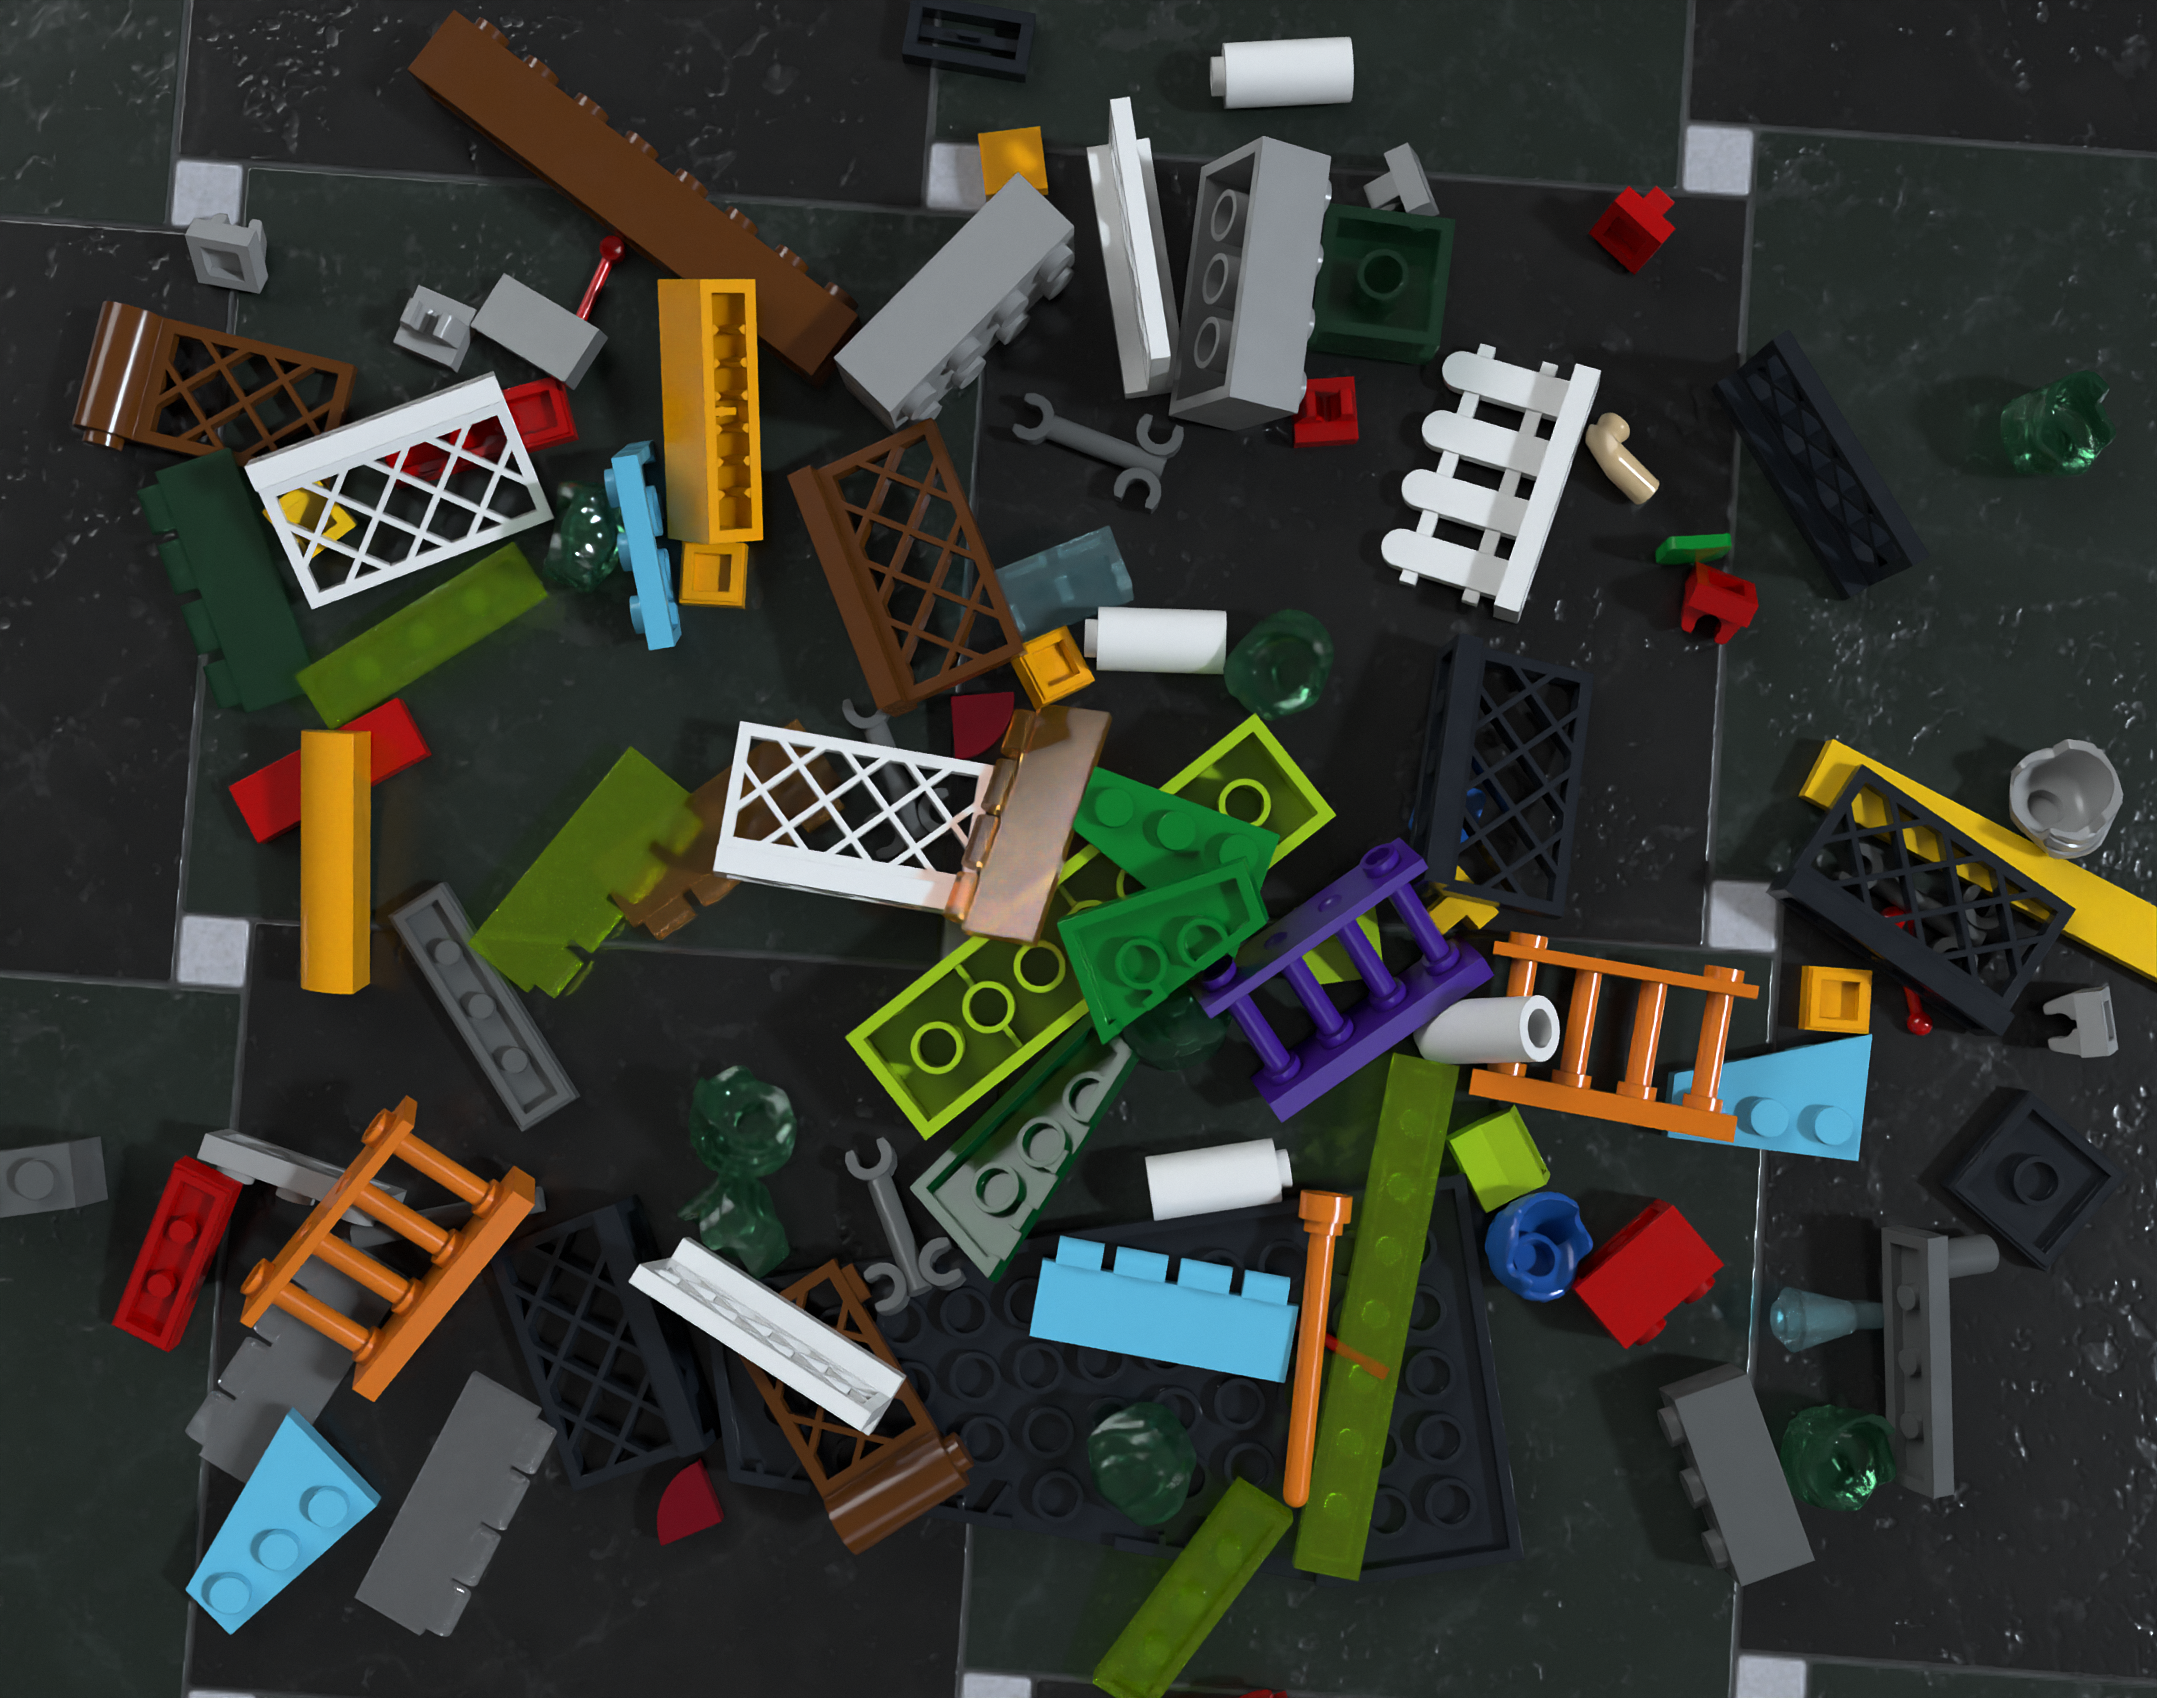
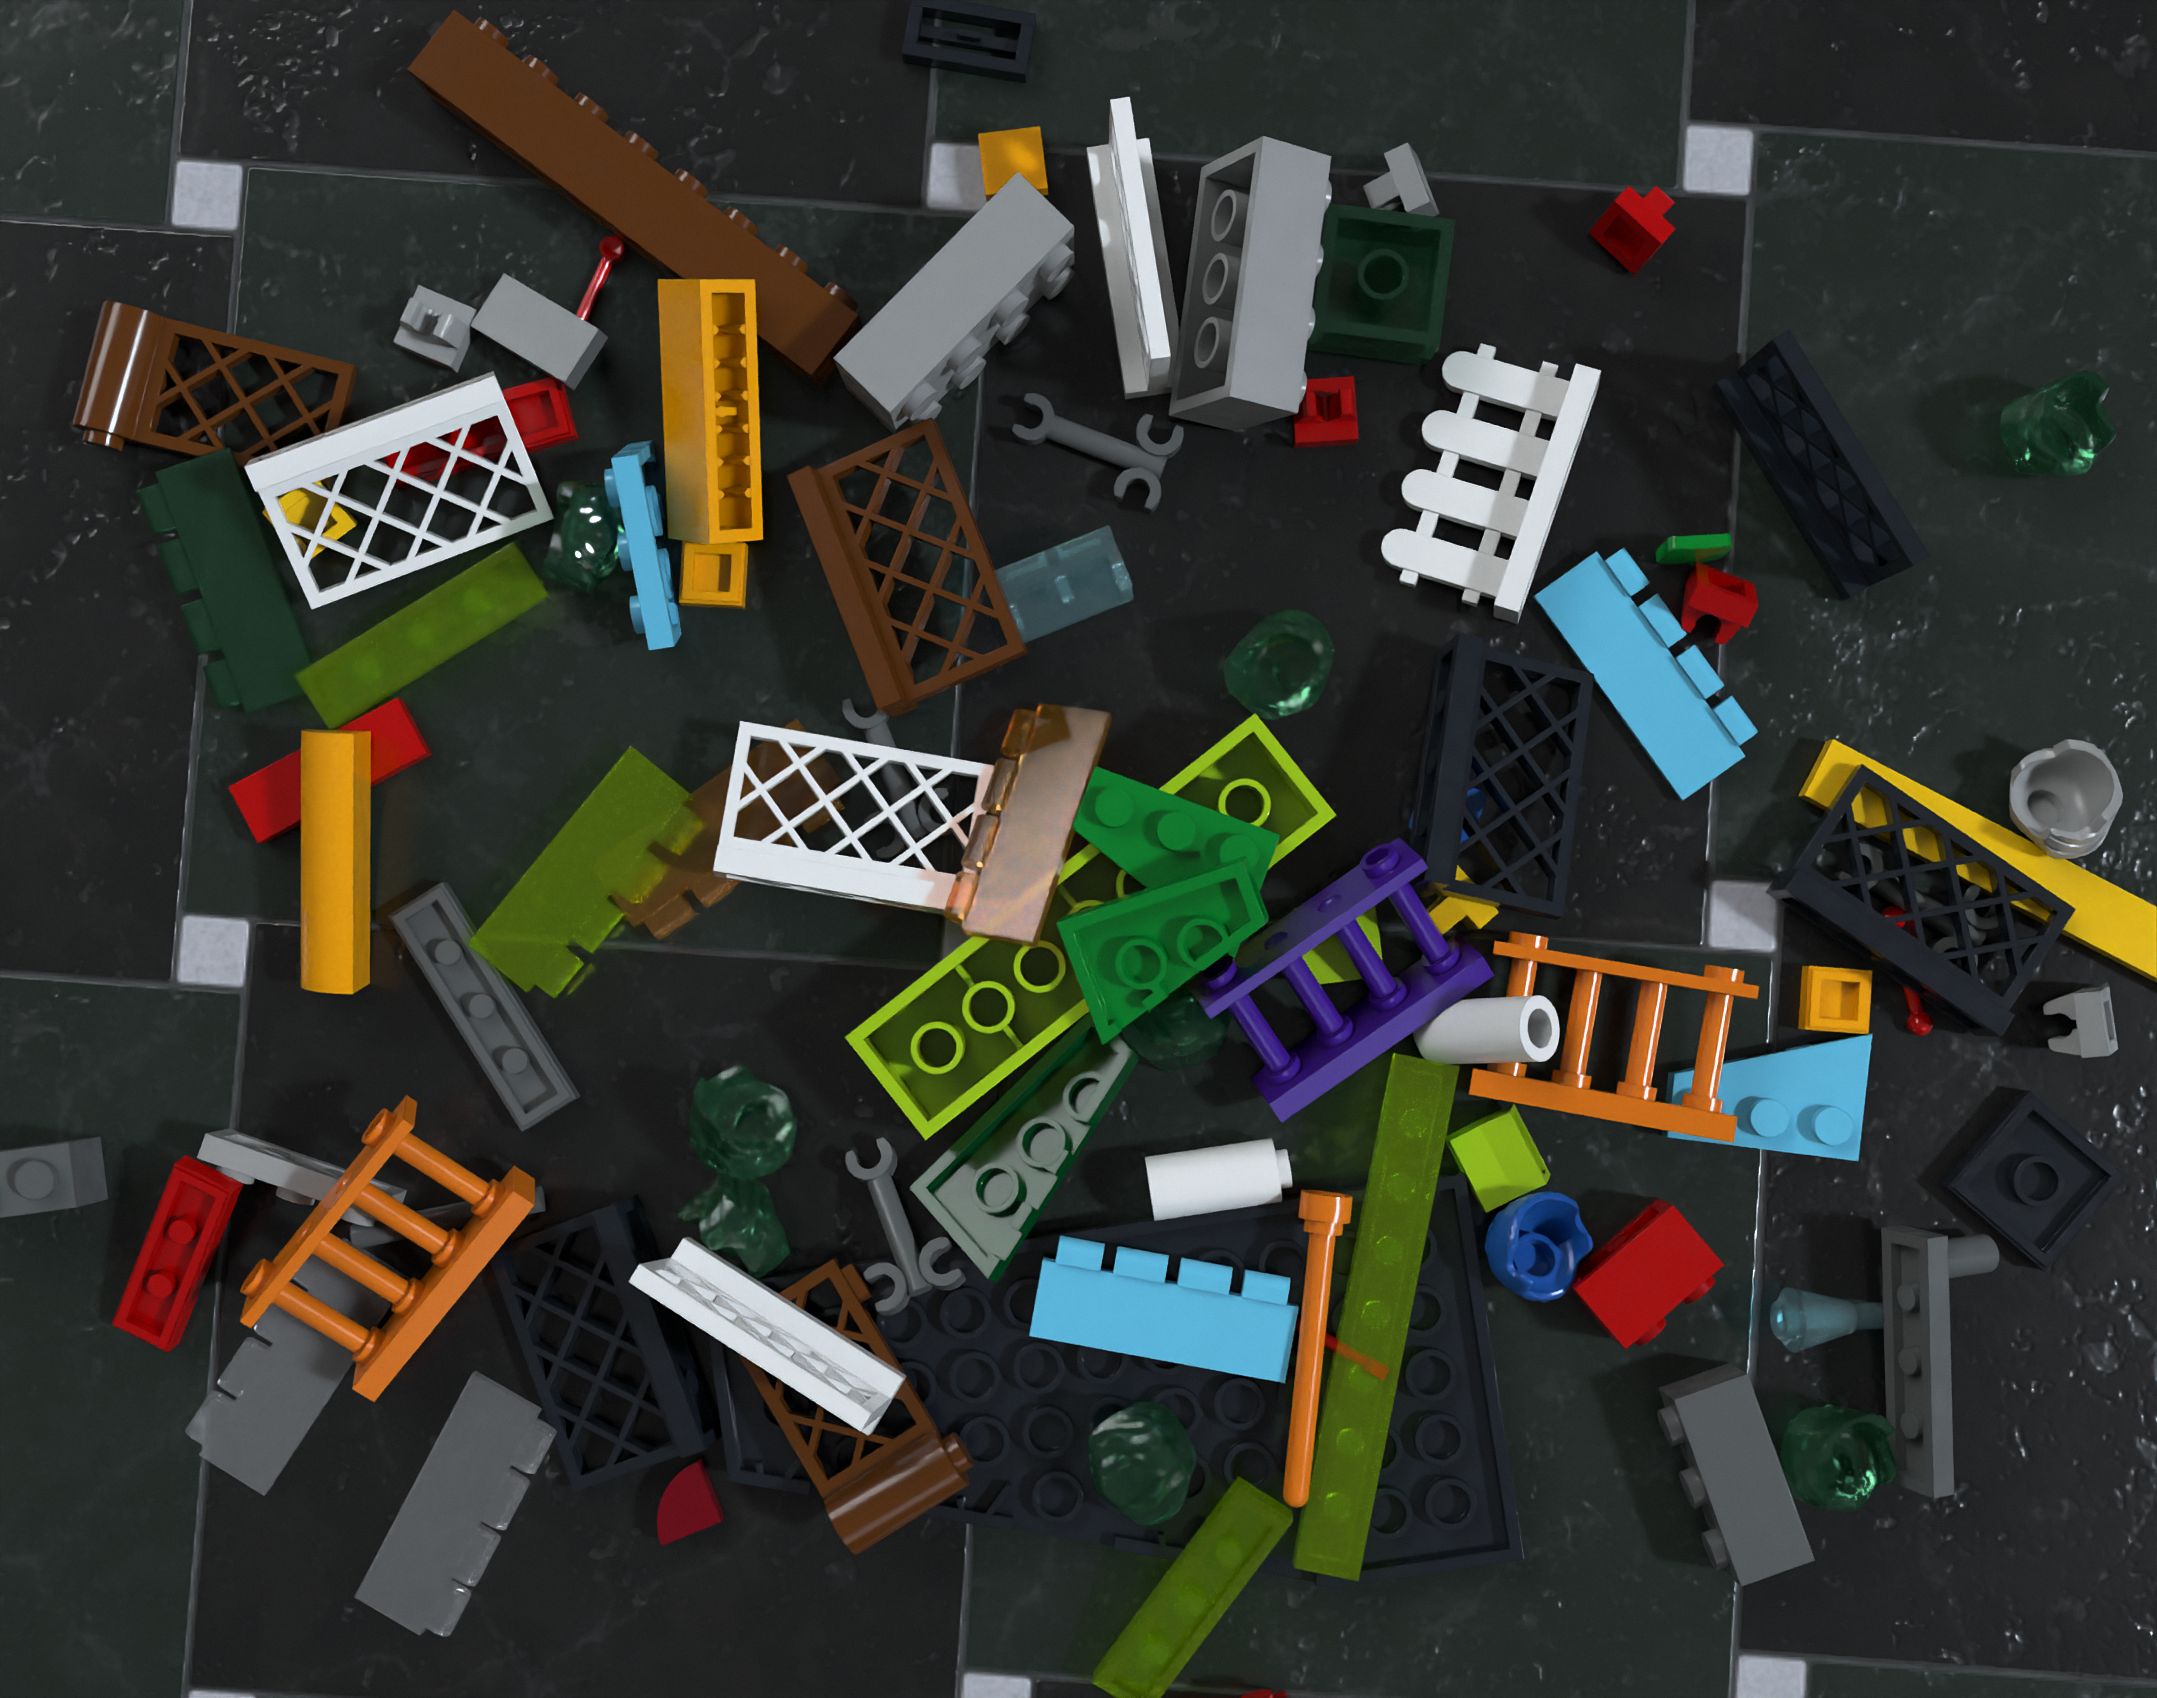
light grey tile [185,213,268,294] -> none
medium azure wing [186,1406,381,1635] -> none
dark red tile [951,692,1015,760] -> none
light orange tile [1011,625,1095,710] -> none
white brick [1084,607,1227,674] -> none
white brick [1210,37,1354,109] -> none
tan arm [1585,412,1659,505] -> none
none -> medium azure windscreen [1533,547,1758,801]

